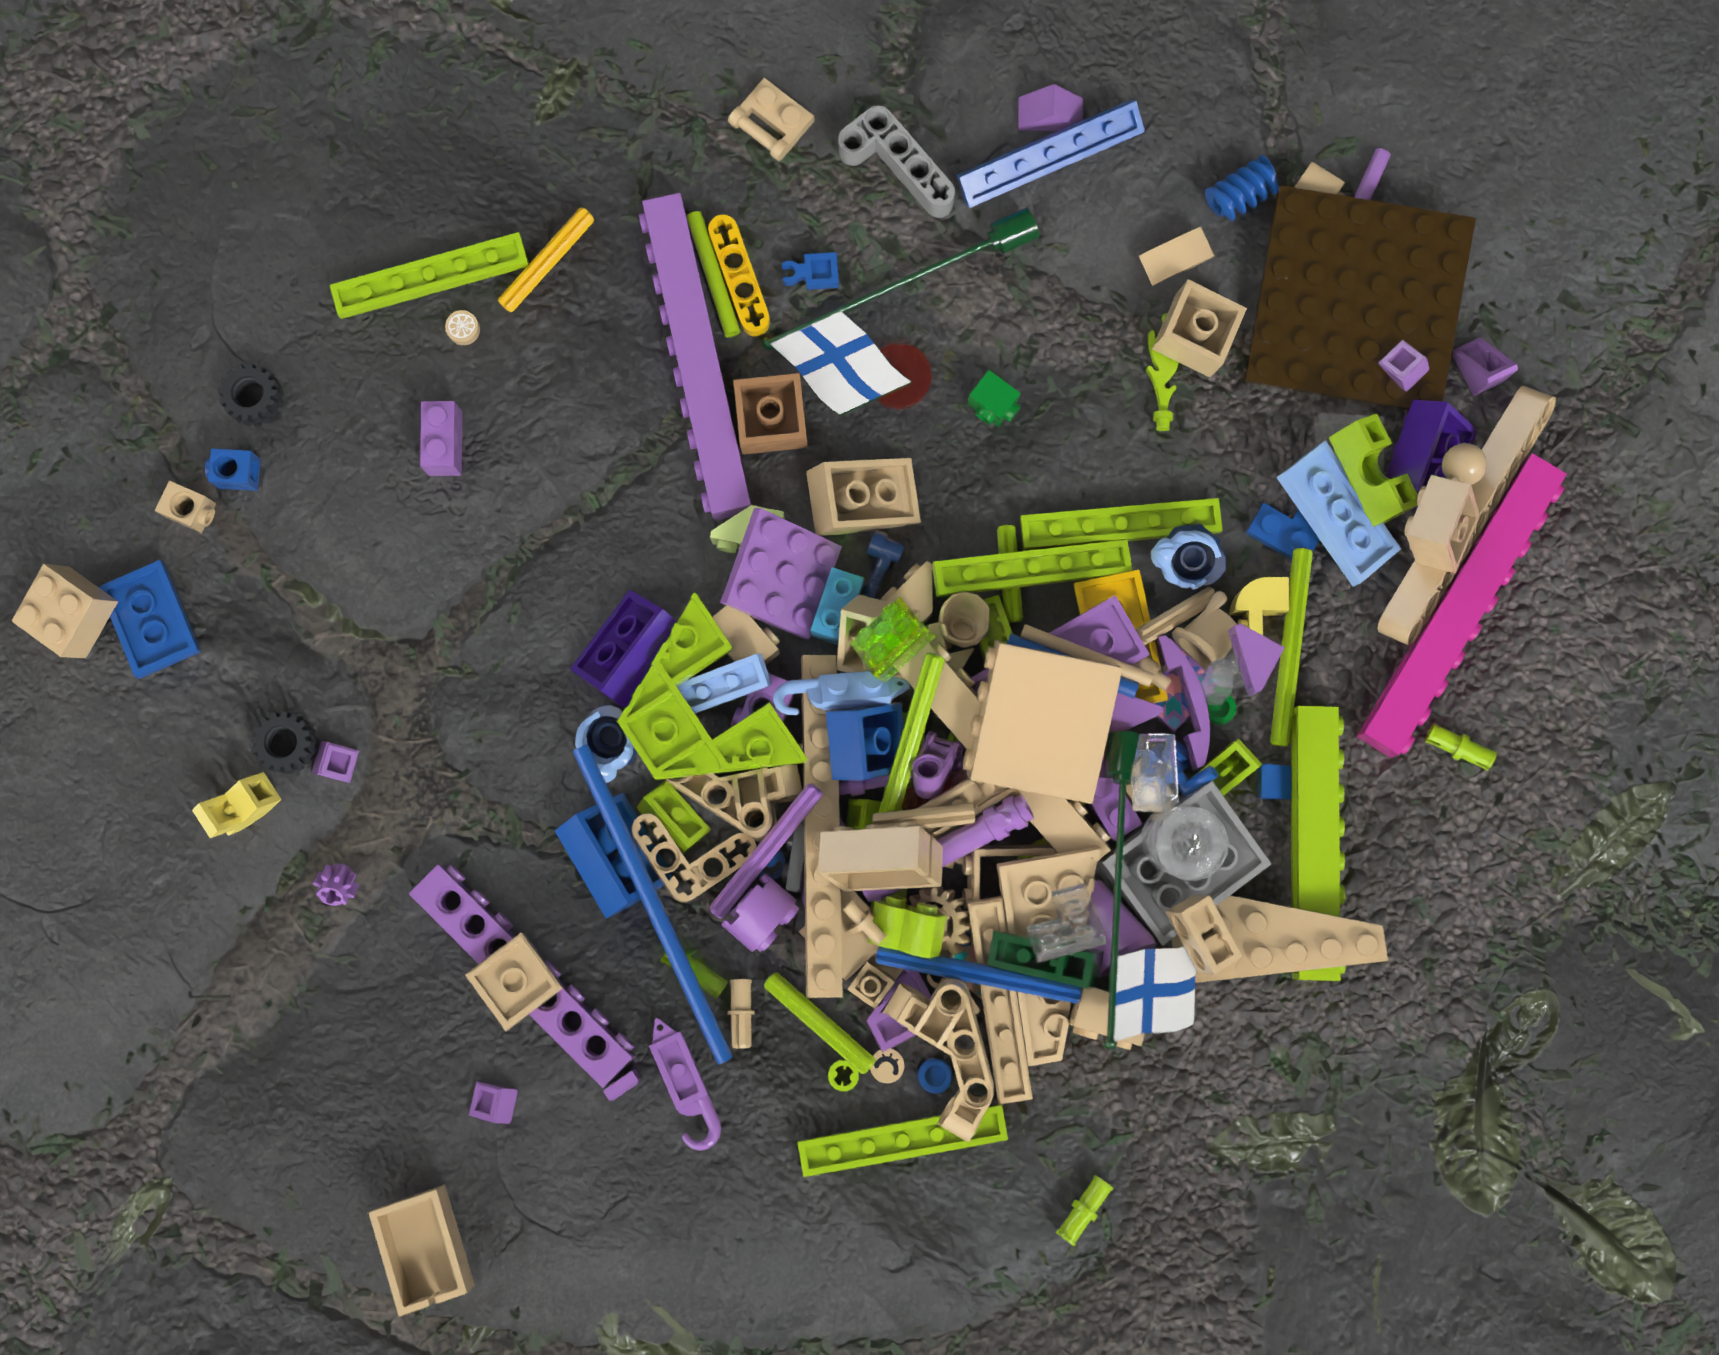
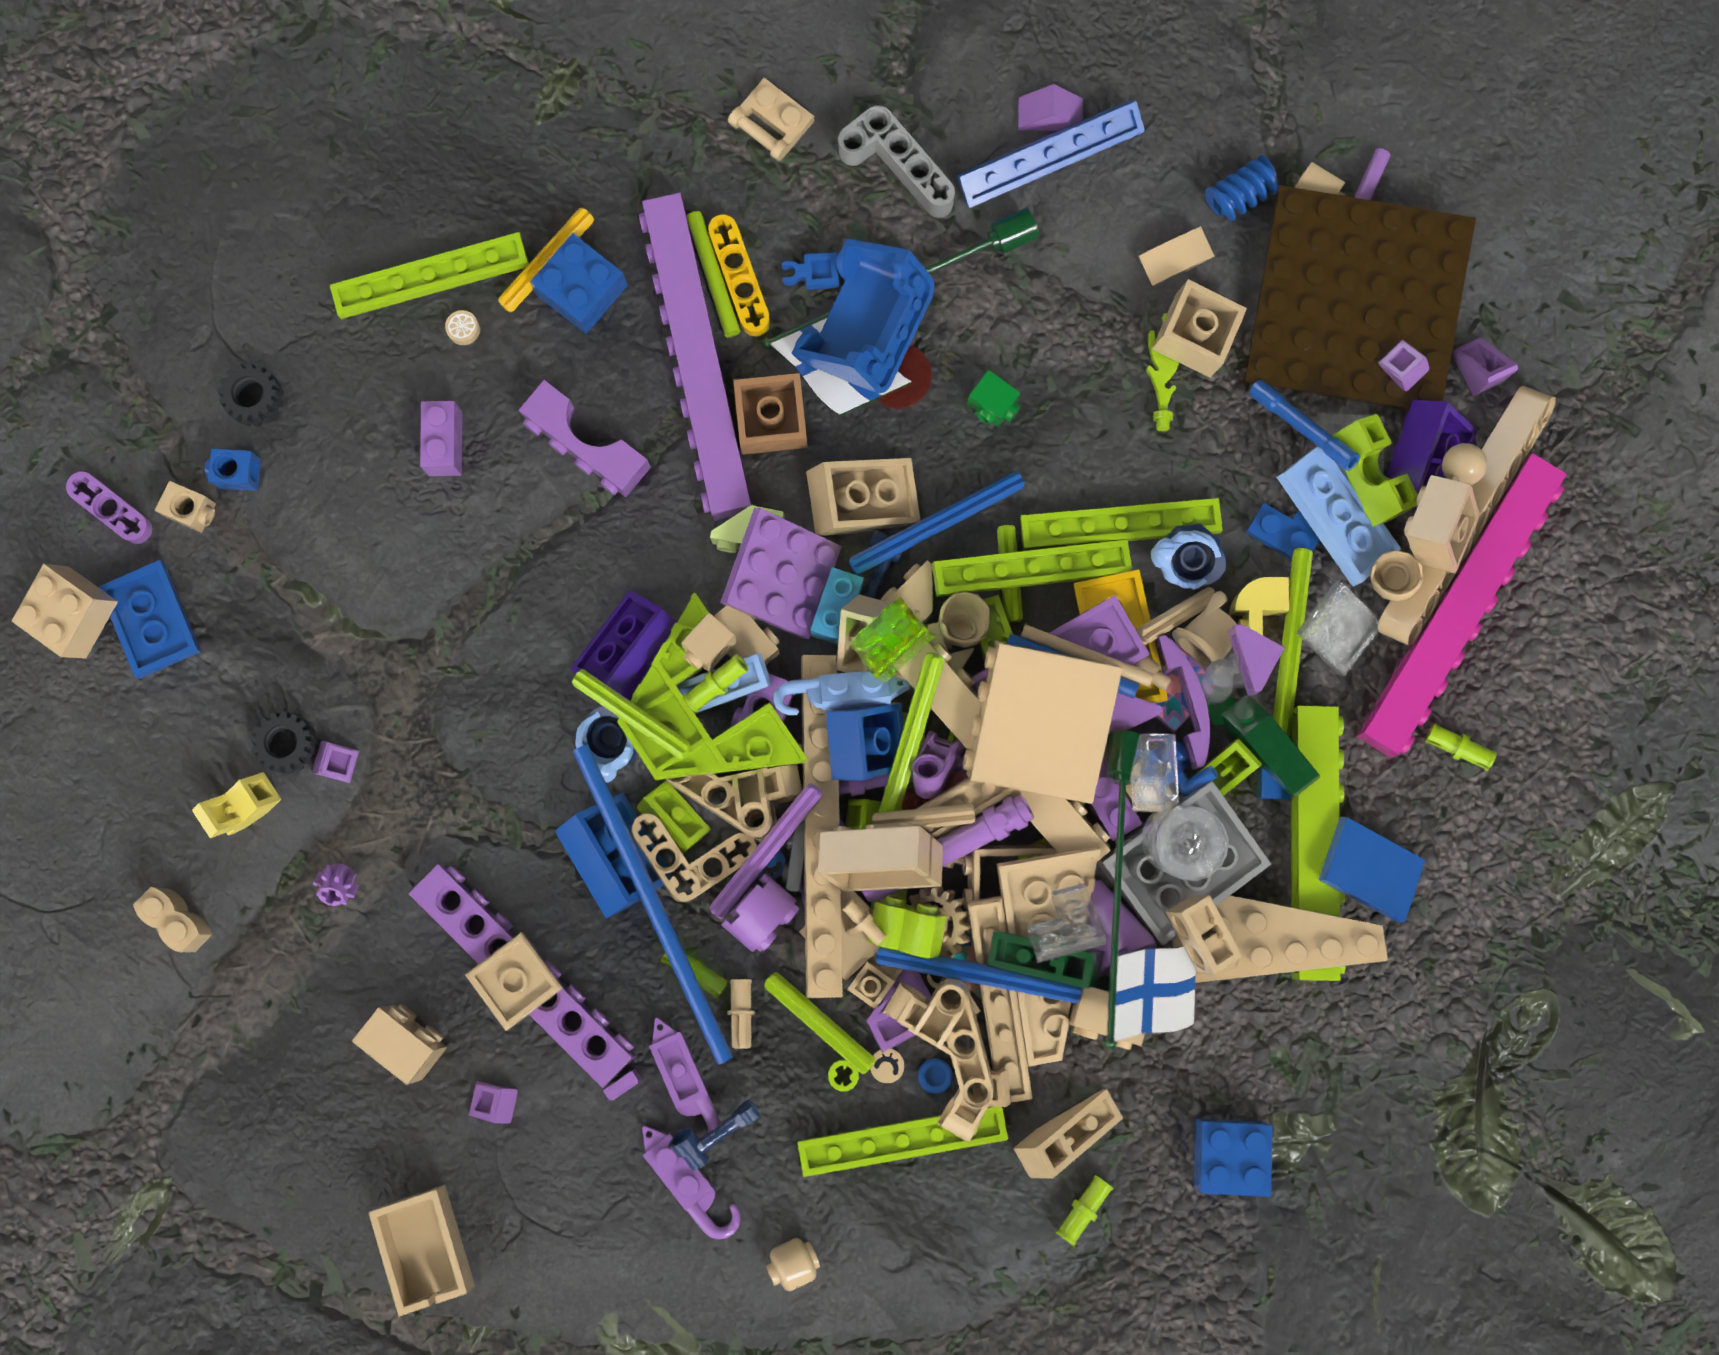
none -> medium lavender beam [66,472,152,544]
none -> tan brick [133,887,212,952]
none -> tan brick [352,1004,448,1085]
none -> medium lavender arch [519,380,651,497]
none -> blue brick [530,233,628,334]
none -> lime axle [572,669,691,759]
none -> medium lavender plate [642,1125,741,1239]
none -> dark blue brick [669,1099,760,1171]
none -> tan brick [681,613,736,672]
none -> lime pin [683,654,749,712]
none -> tan head [766,1238,820,1291]
none -> blue windscreen [791,238,934,393]
none -> blue axle [849,472,1025,575]
none -> tan tile [972,1069,1011,1107]
none -> tan slope [1013,1089,1123,1178]
none -> blue brick [1194,1118,1273,1197]
none -> dark green slope [1222,694,1320,798]
none -> blue piece [1249,380,1360,471]
none -> clear plate [1296,581,1379,676]
none -> blue tile [1318,817,1425,923]
none -> tan hair [1371,550,1423,602]

